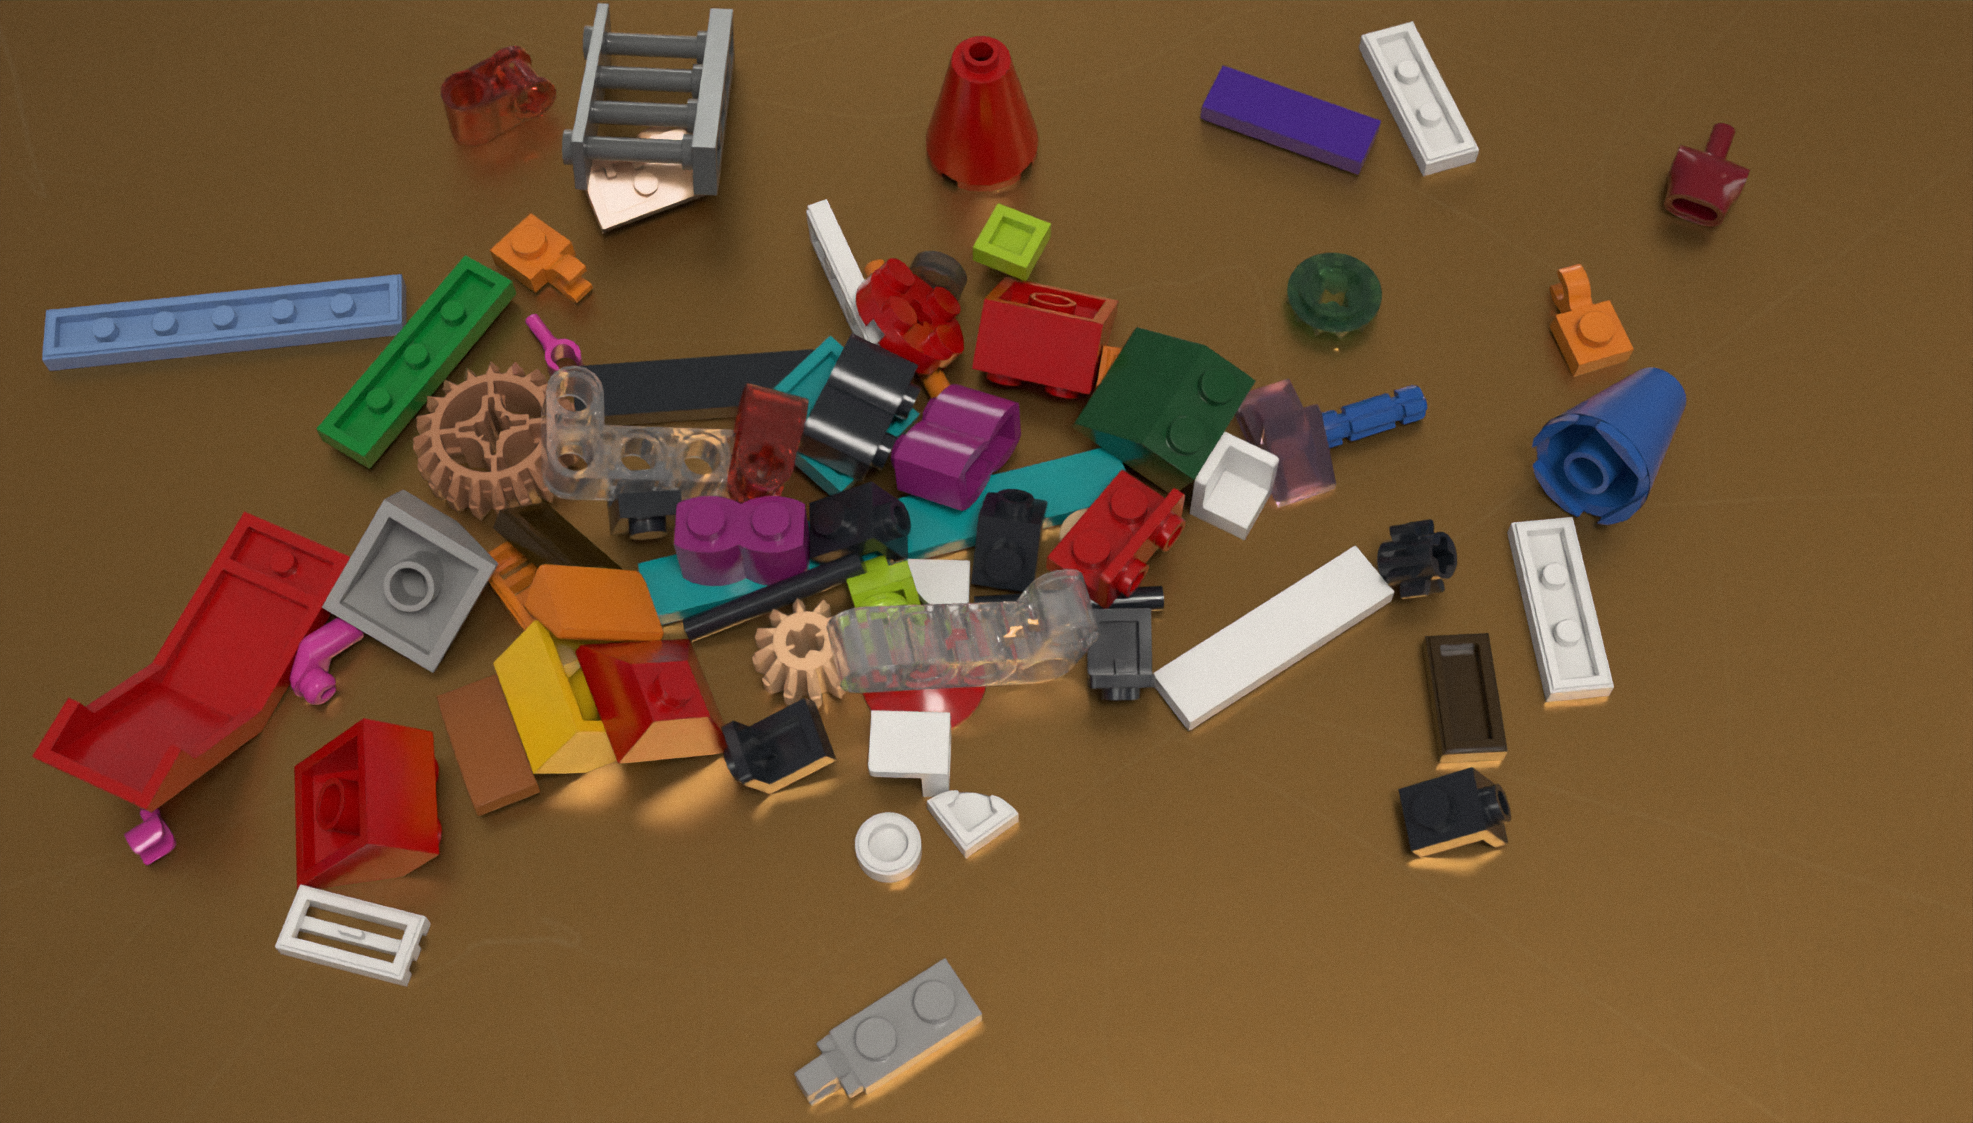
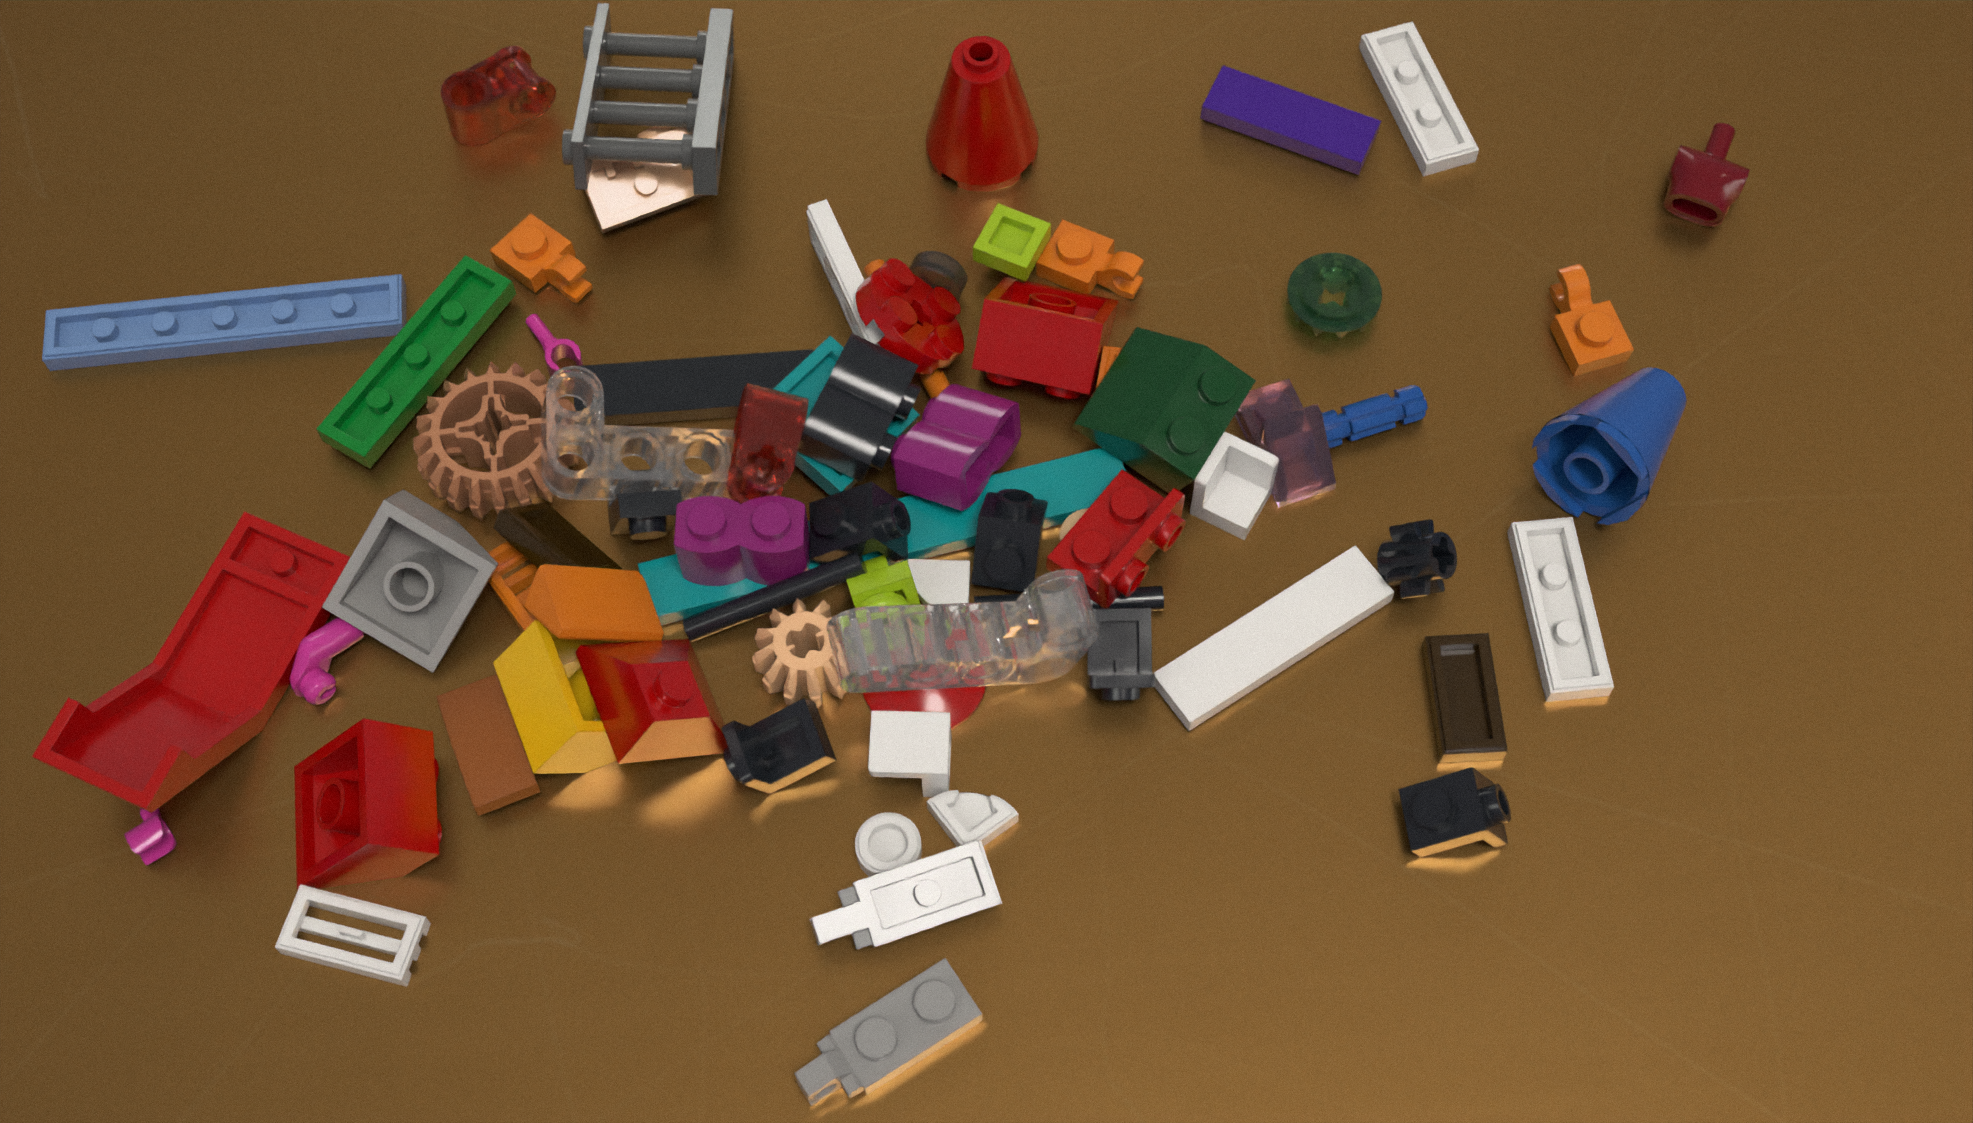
none -> hinge [810,839,1002,950]
none -> orange plate [1036,219,1144,299]

